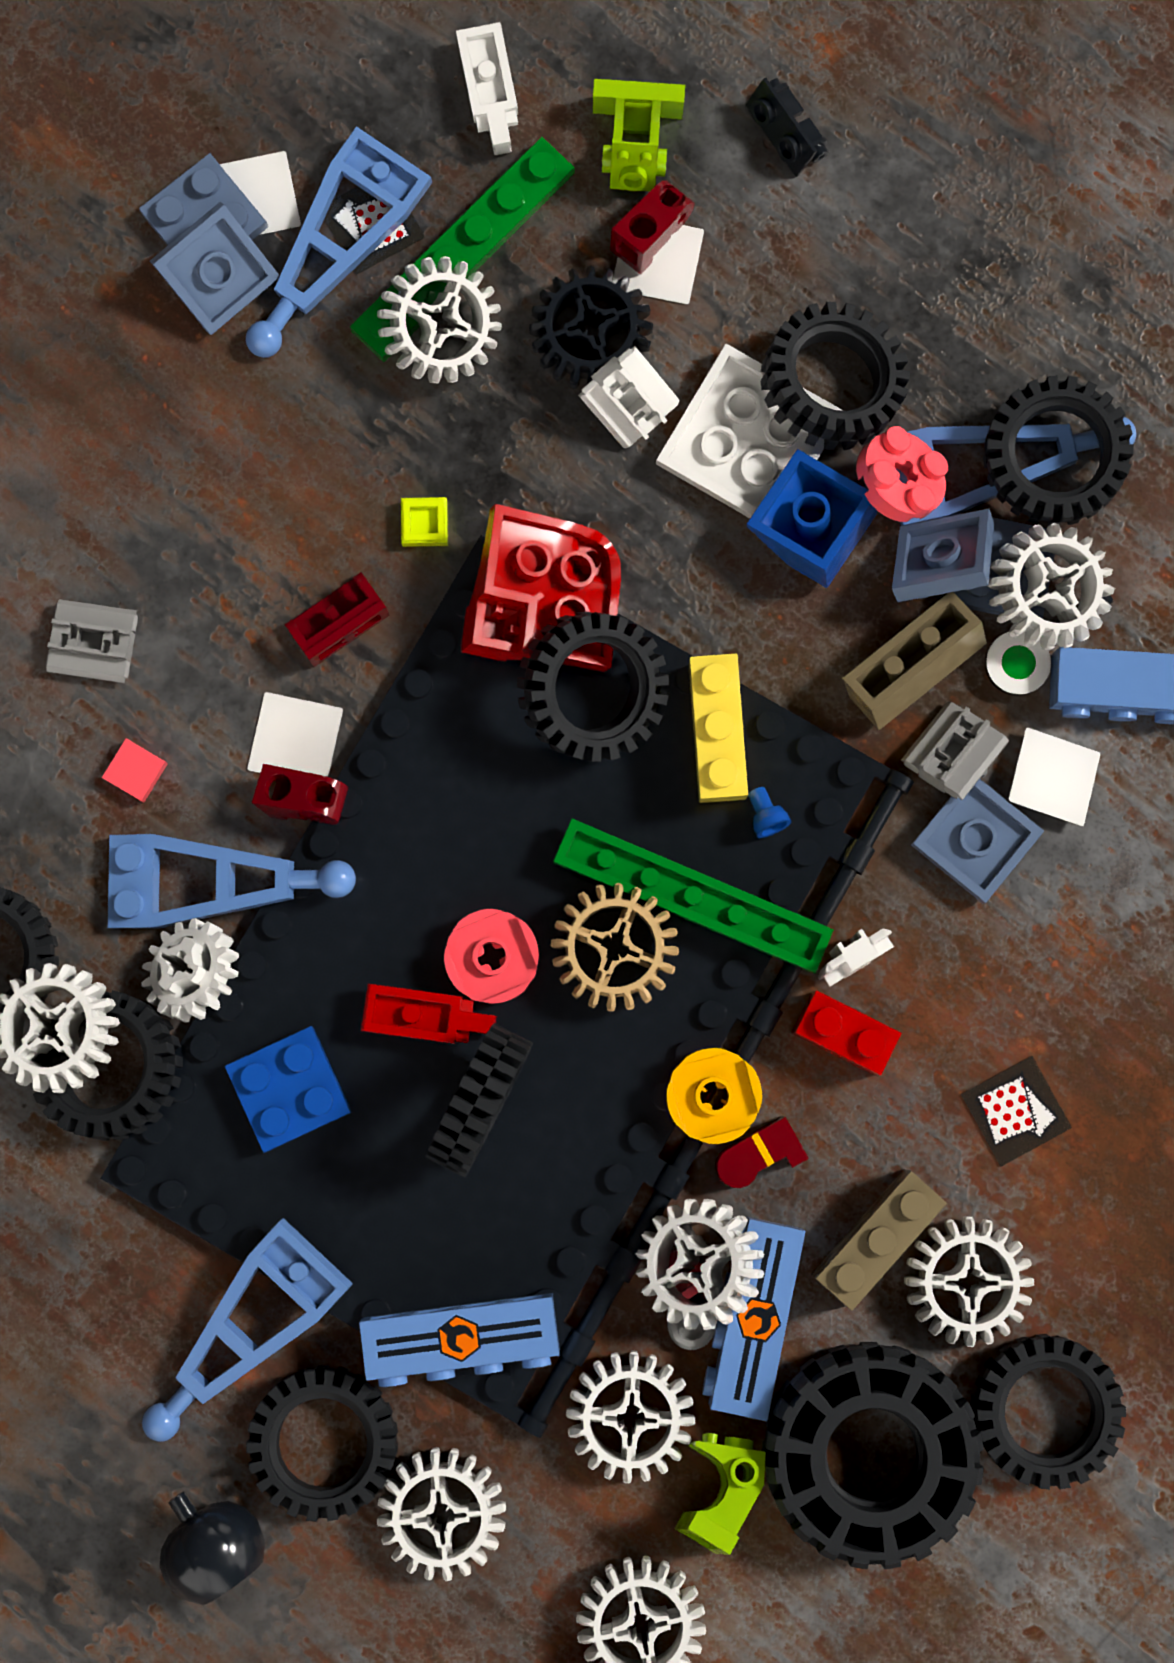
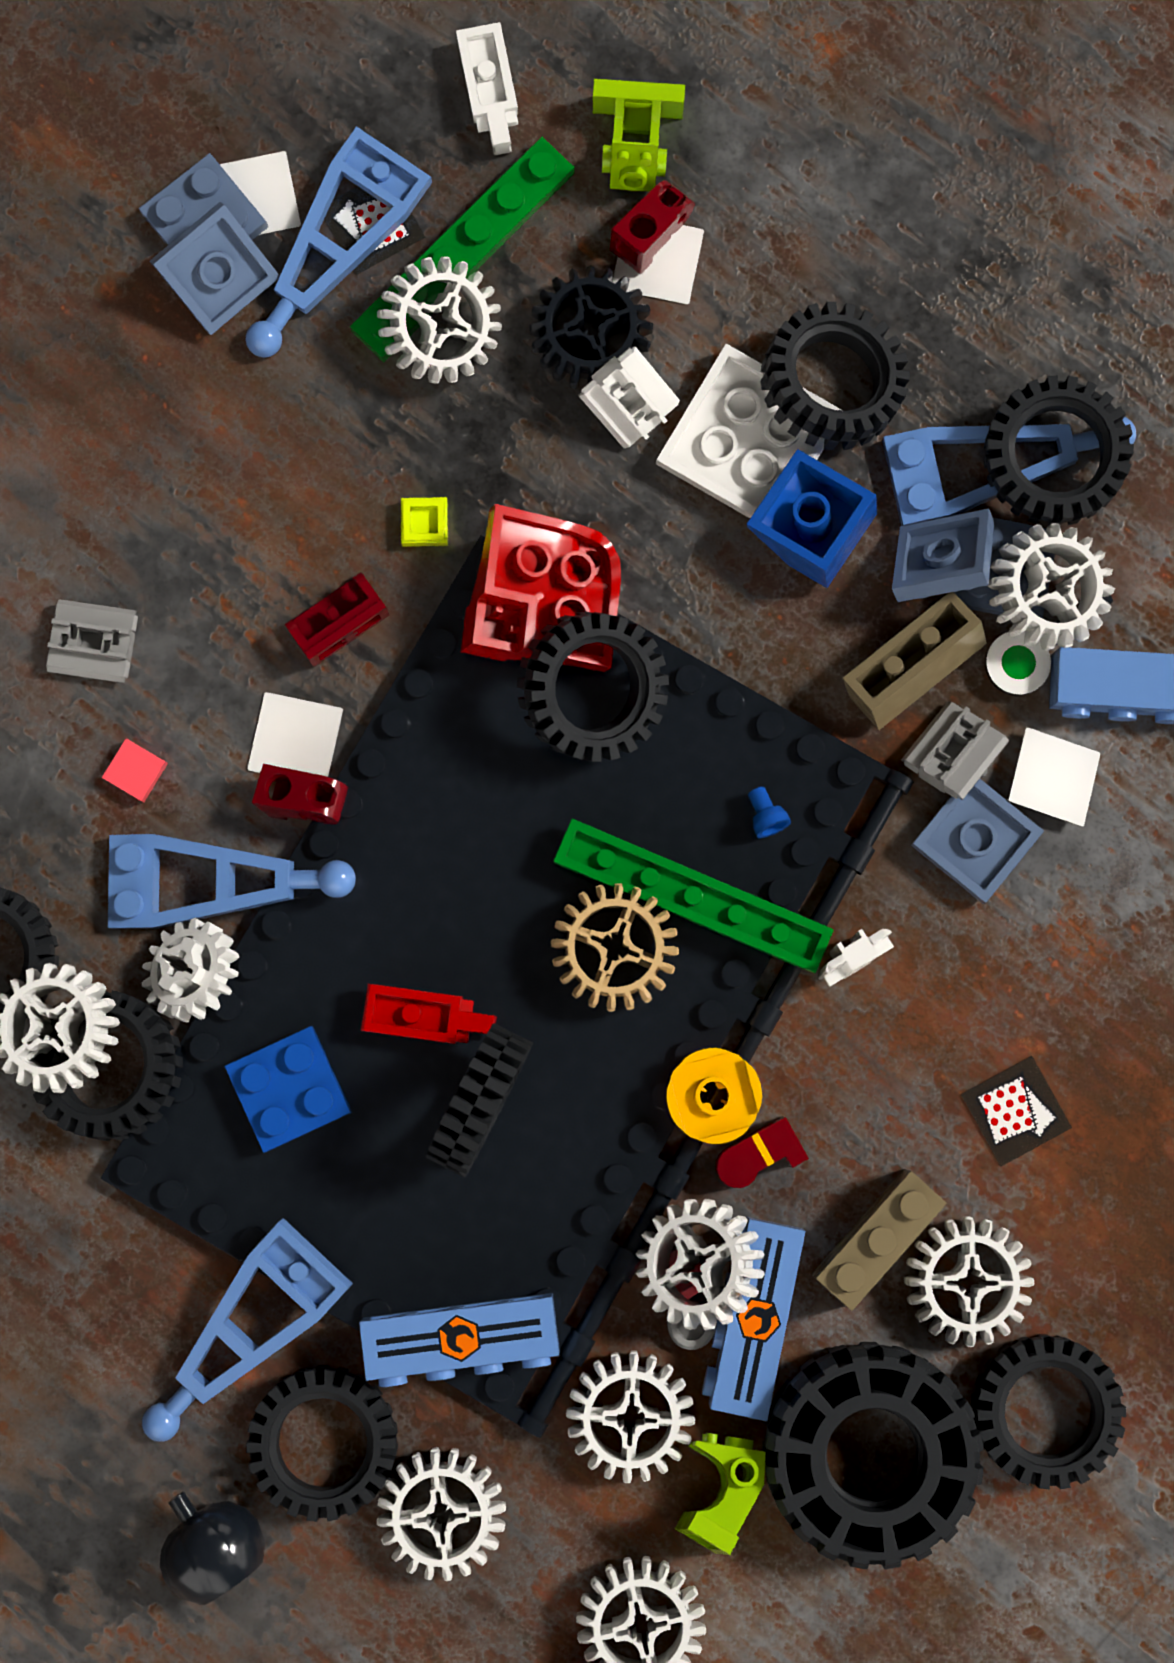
coral plate [444,909,539,1004] -> none
light yellow brick [689,653,748,803] -> none
black hinge [745,78,829,177] -> none
red piece [791,990,902,1076] -> none
coral plate [856,426,948,522] -> none

